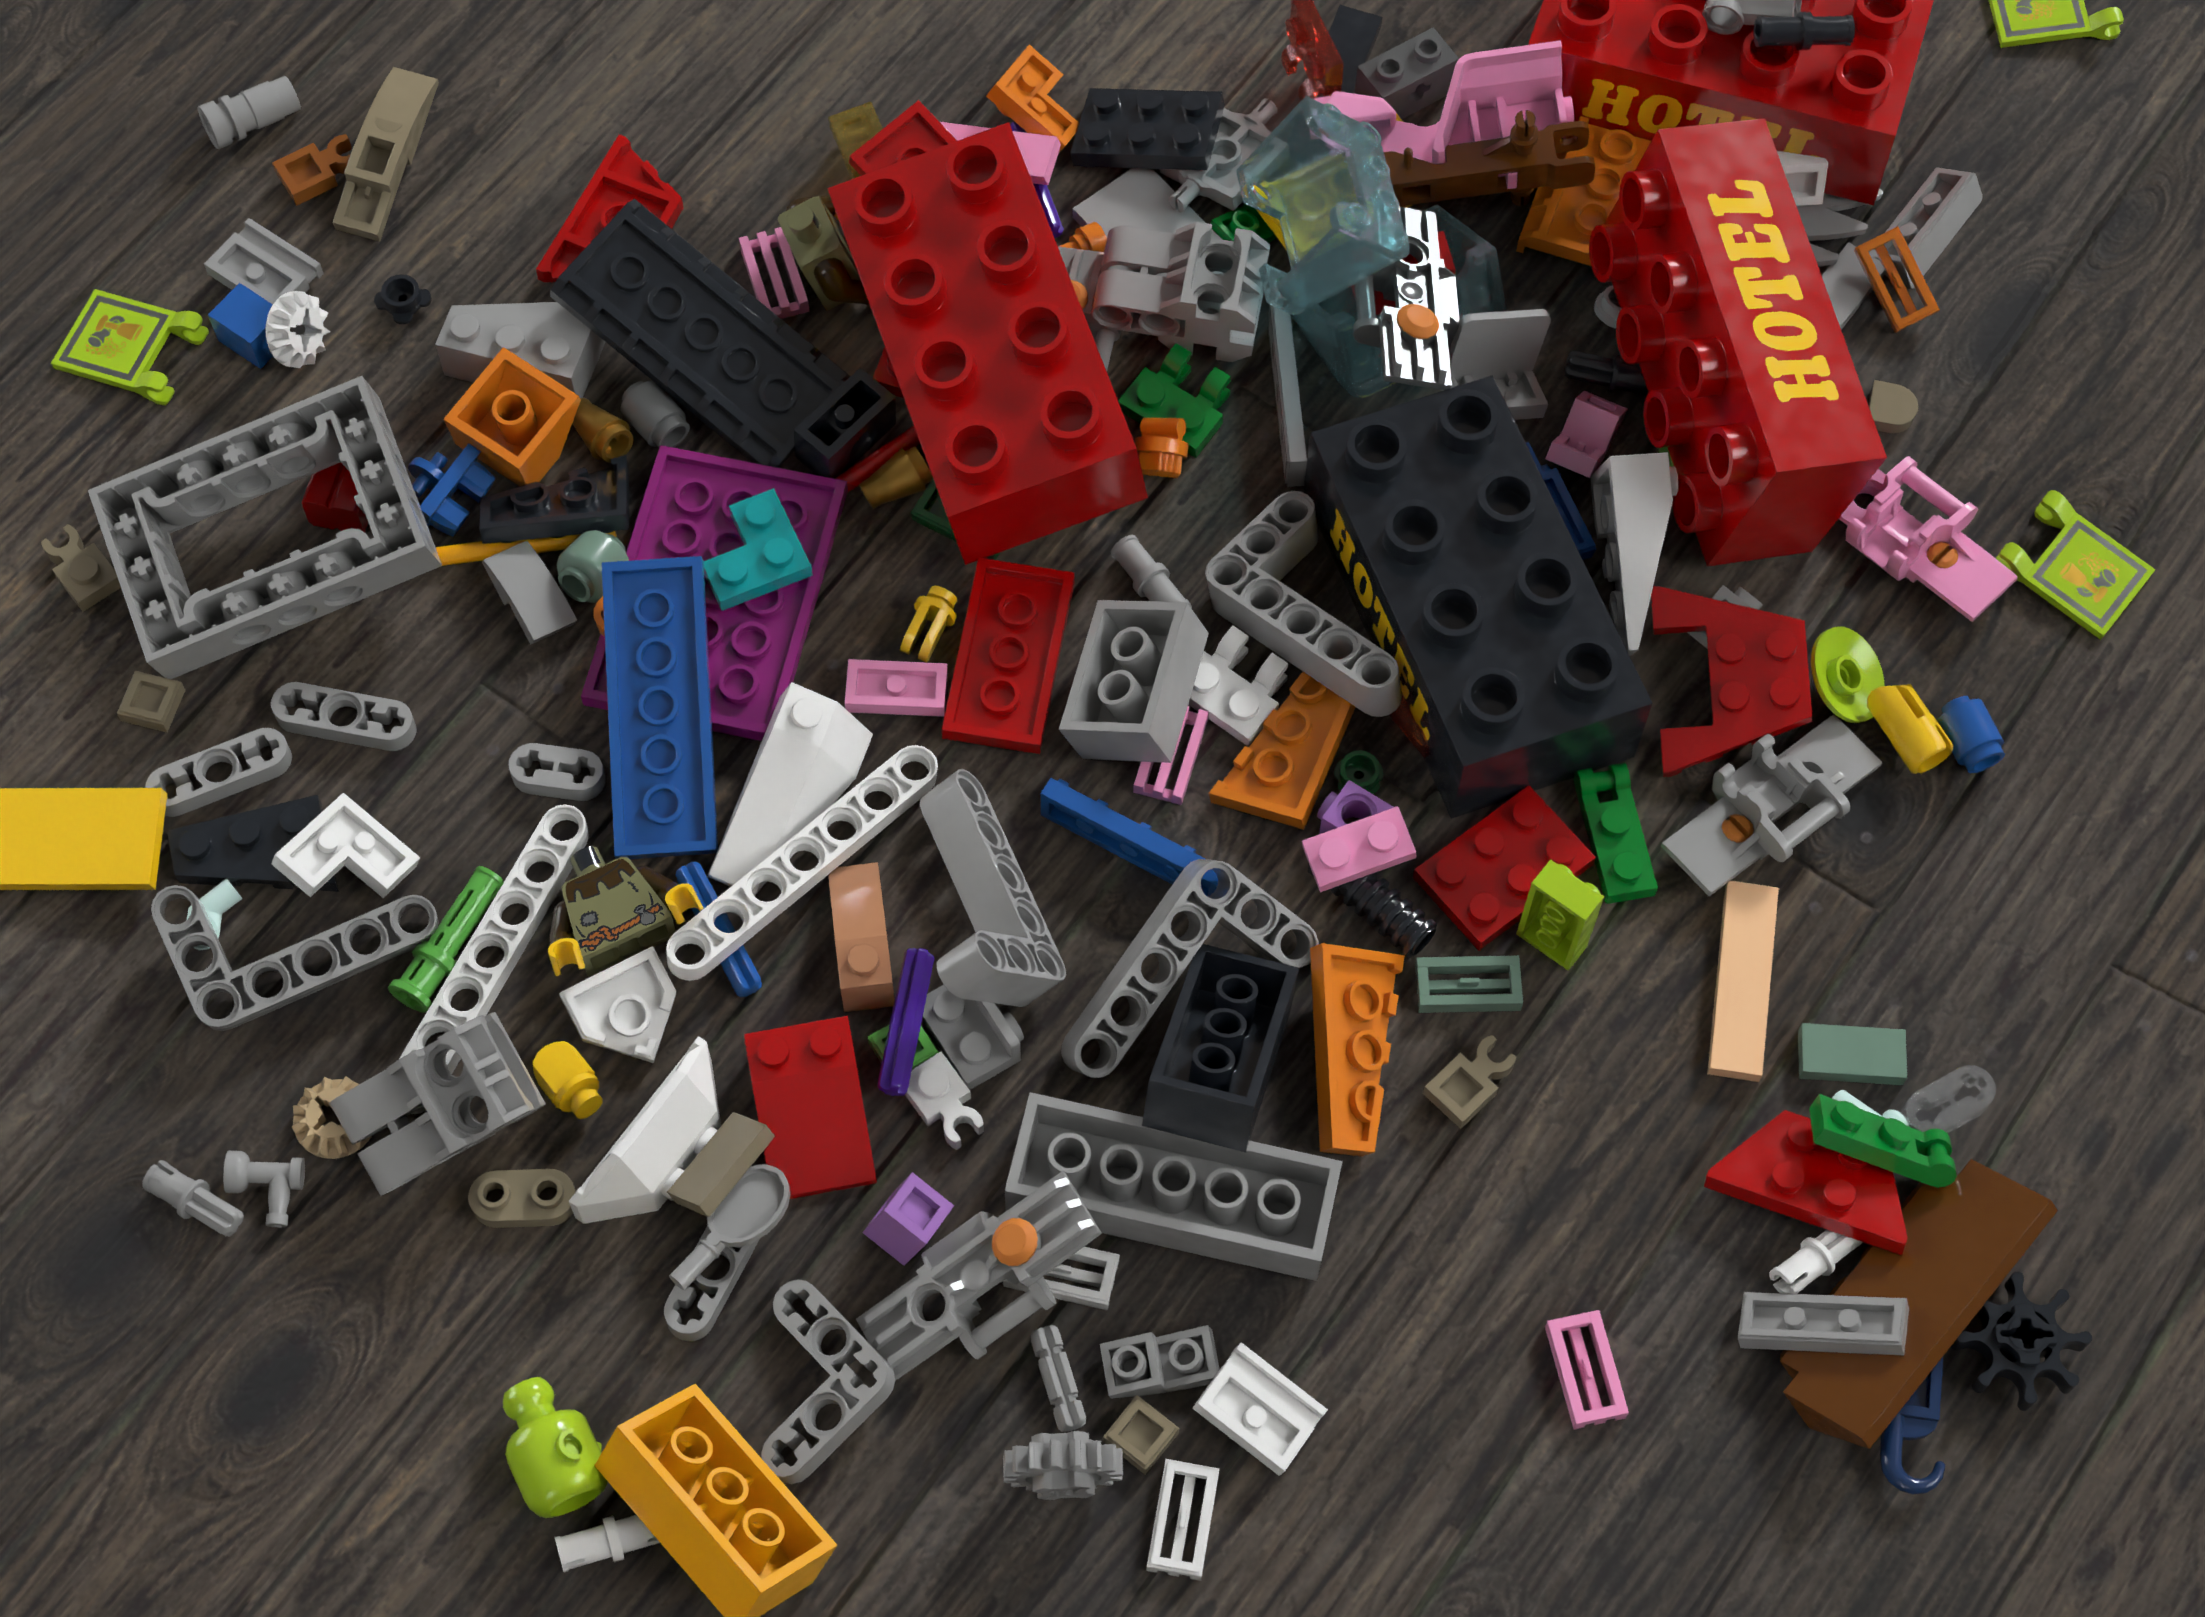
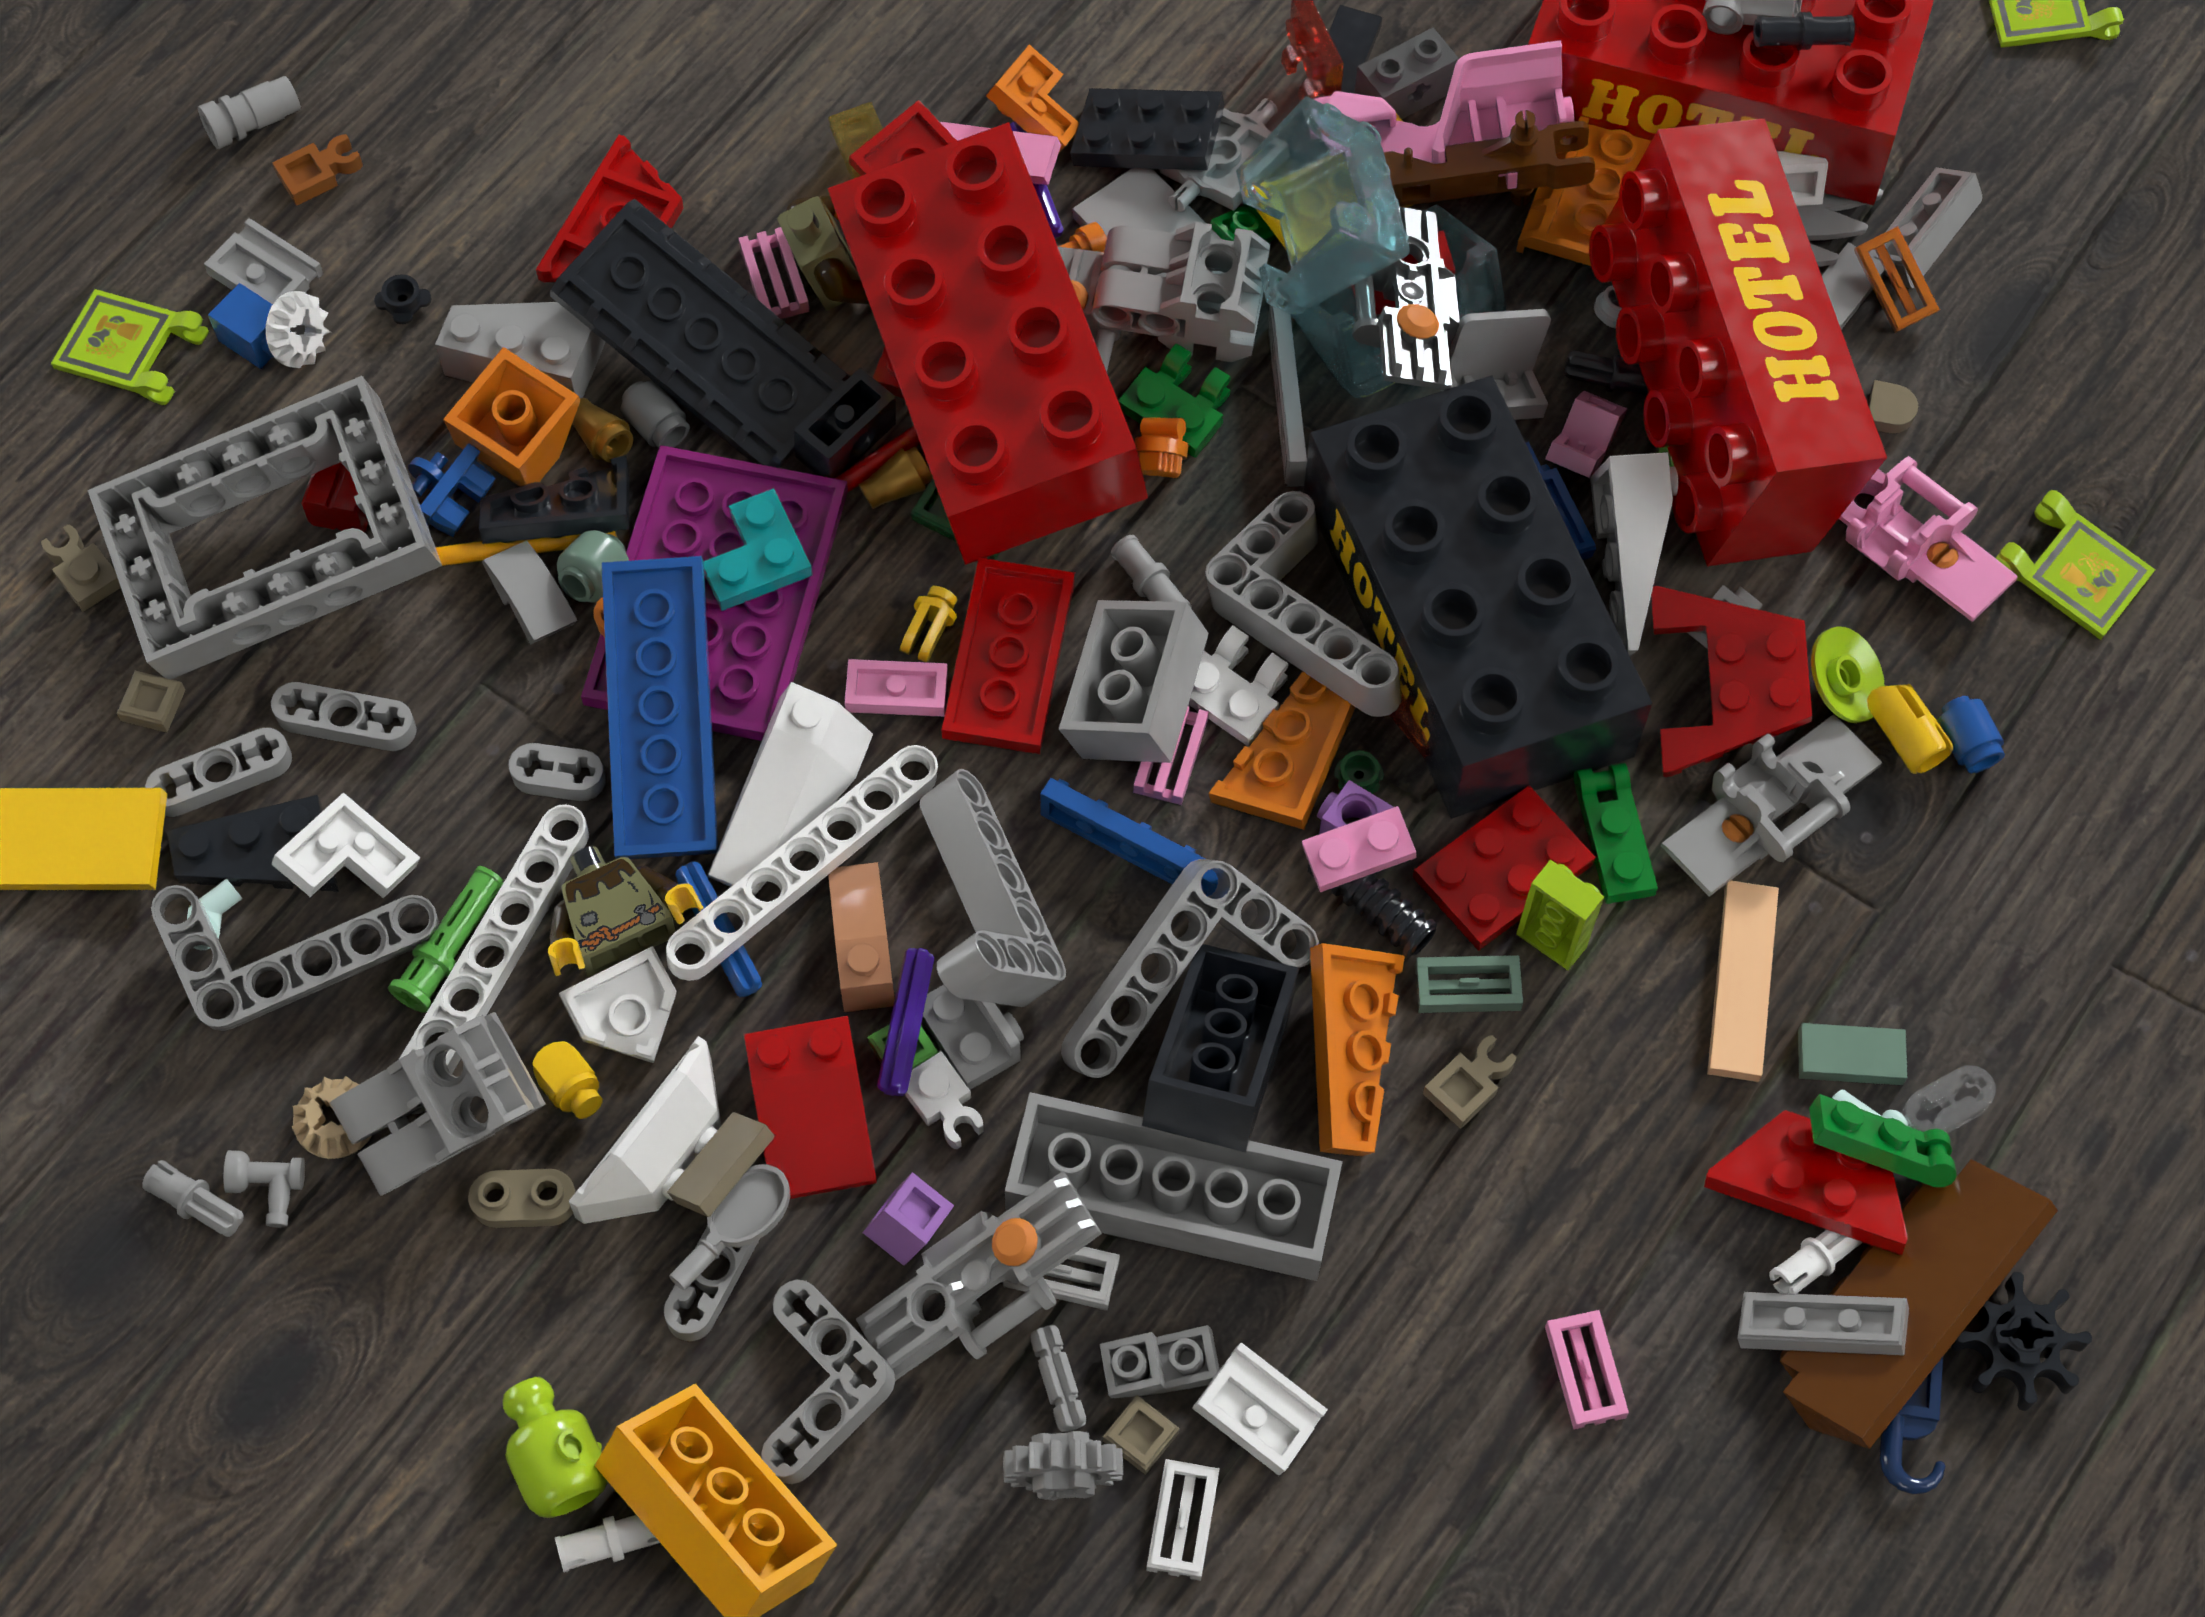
dark tan slope [332,67,439,242] -> none

